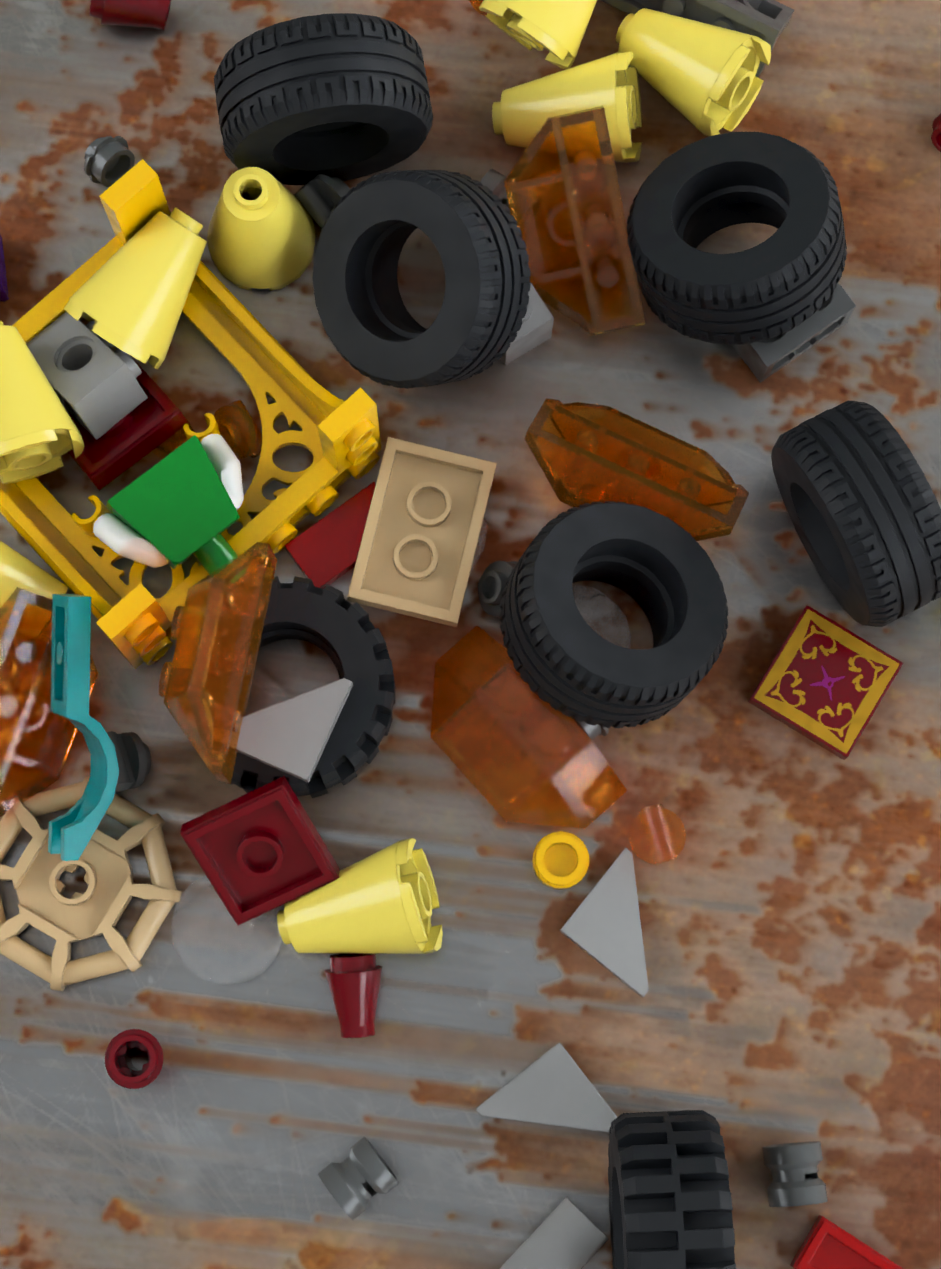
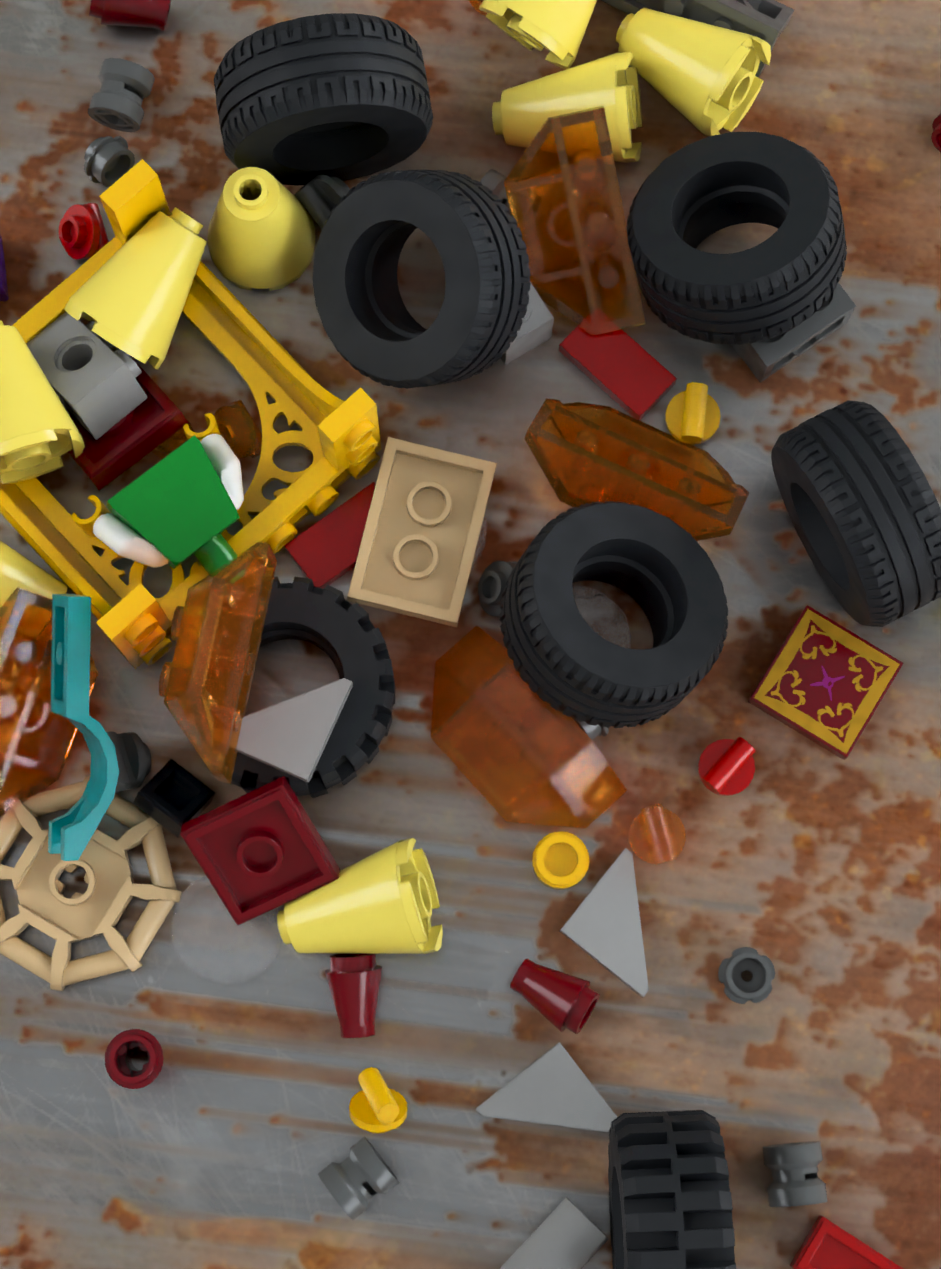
none -> red plate [58,203,109,260]
none -> dark grey wheel [88,58,155,132]
none -> black tile [133,759,215,838]
none -> yellow plate [349,1067,407,1133]
none -> dark red cone [510,958,600,1034]
none -> red tile [559,307,677,422]
none -> yellow plate [665,382,721,445]
none -> red plate [698,737,756,796]
none -> dark grey plate [718,947,775,1004]

